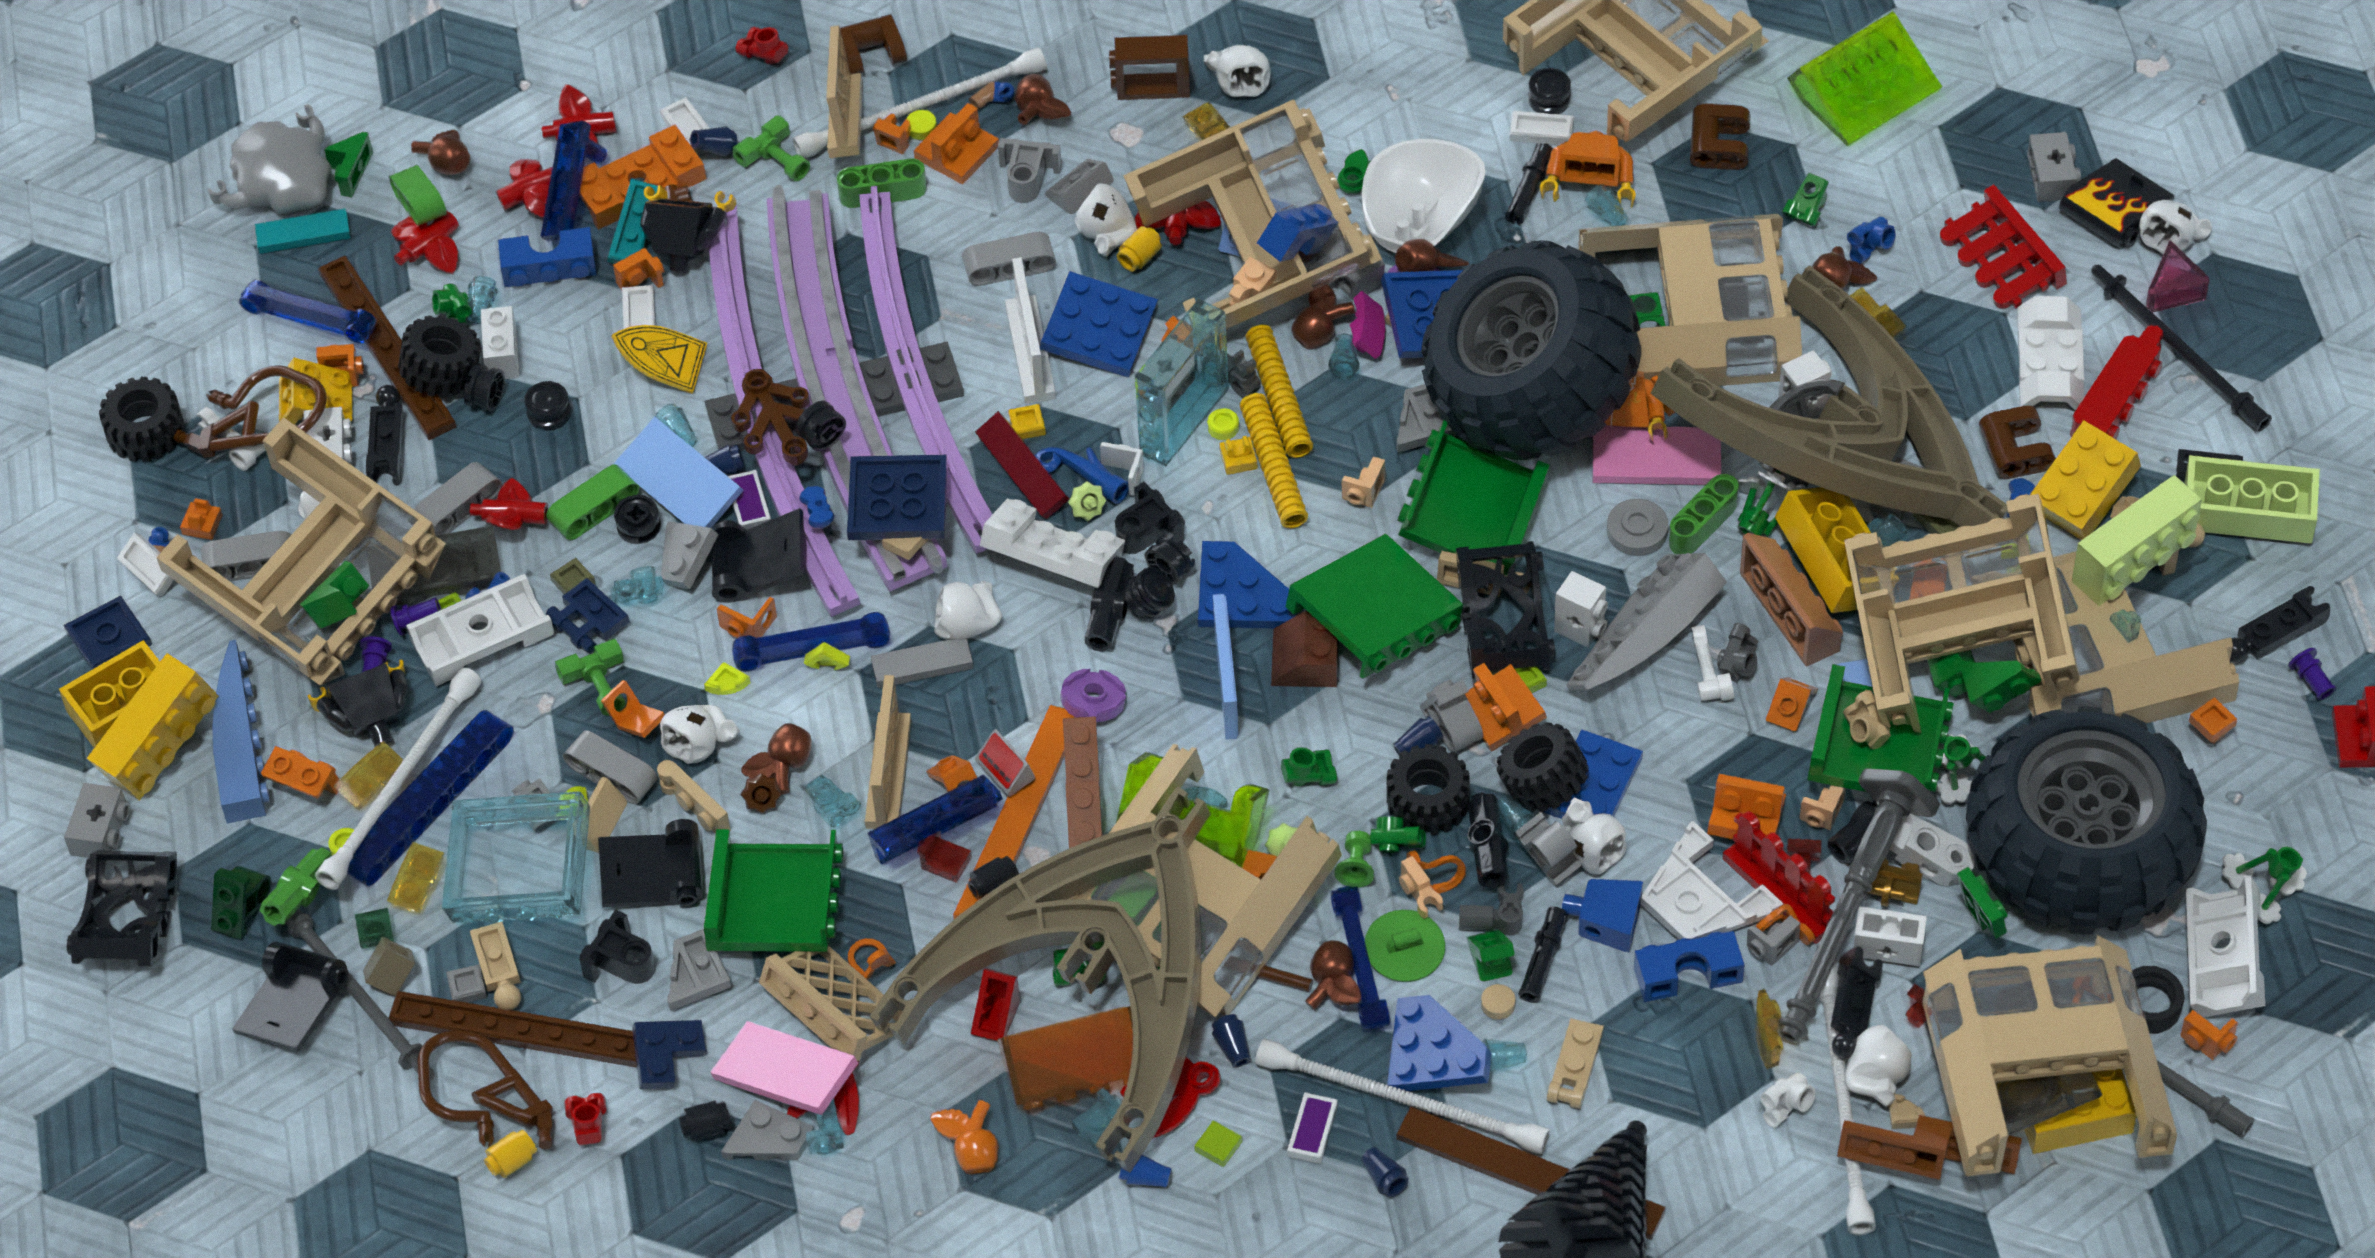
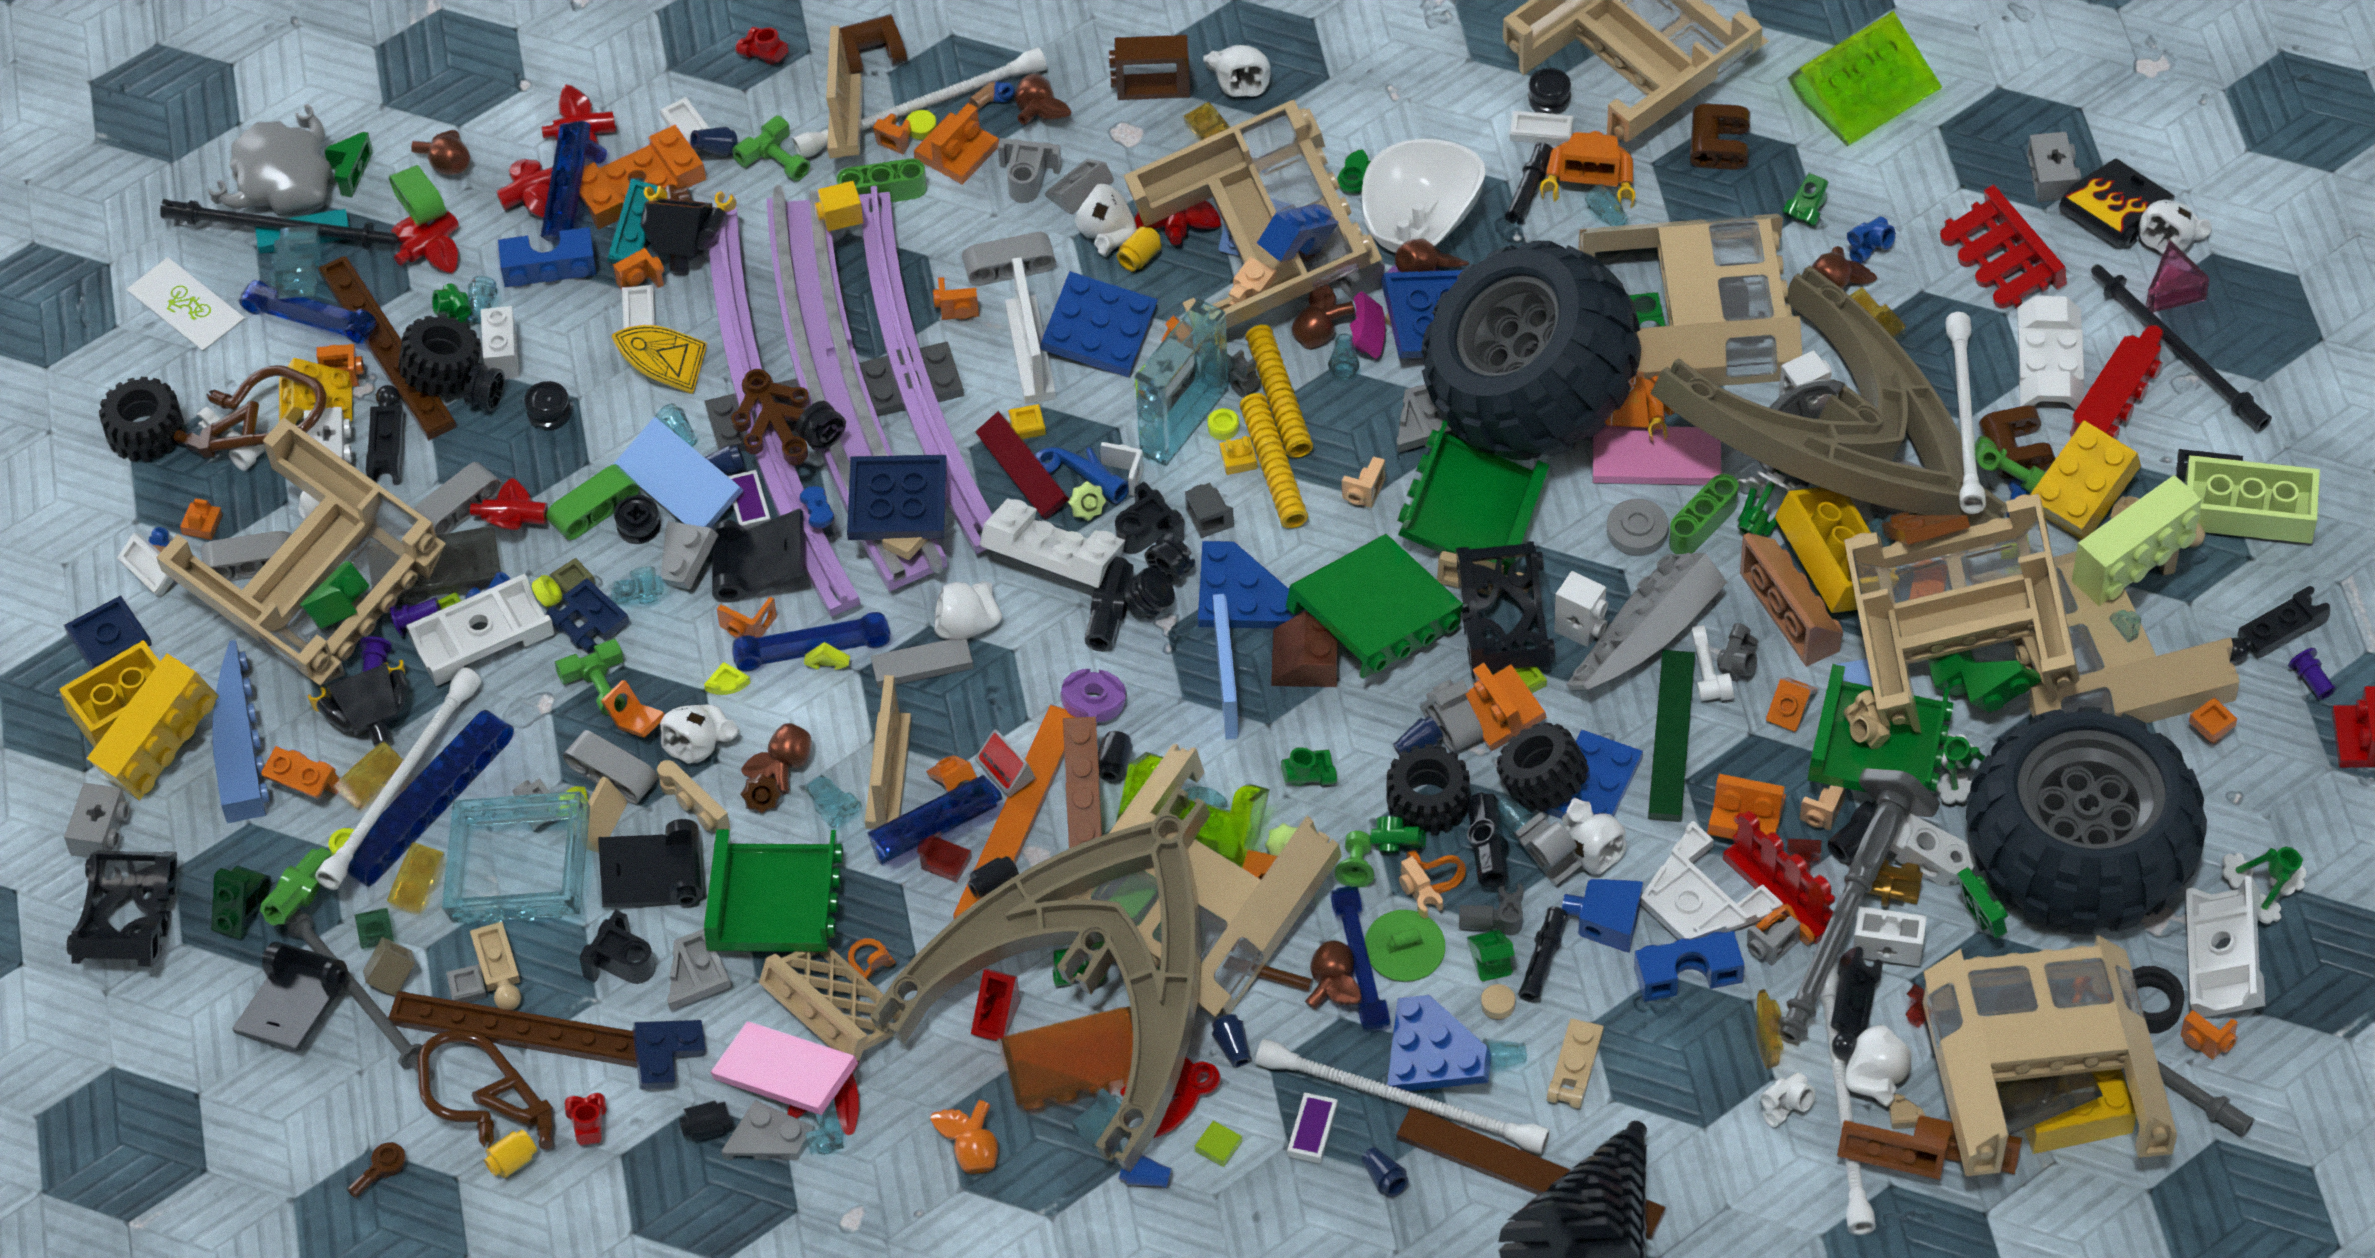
none -> white sticker [126,257,245,350]
none -> black bar [160,199,399,250]
none -> clear light blue arch [269,225,322,299]
none -> reddish brown plate [347,1142,406,1198]
none -> neon yellow tile [532,575,562,608]
none -> yellow brick [814,181,863,232]
none -> orange bracket [933,277,979,320]
none -> black brick [1098,731,1133,782]
none -> dark grey window [1185,483,1234,538]
none -> dark green tile [1648,649,1695,822]
none -> dark orange wing [1882,512,1970,545]
none -> white hose [1945,312,1986,514]
none -> bright green bar [1975,436,2046,493]

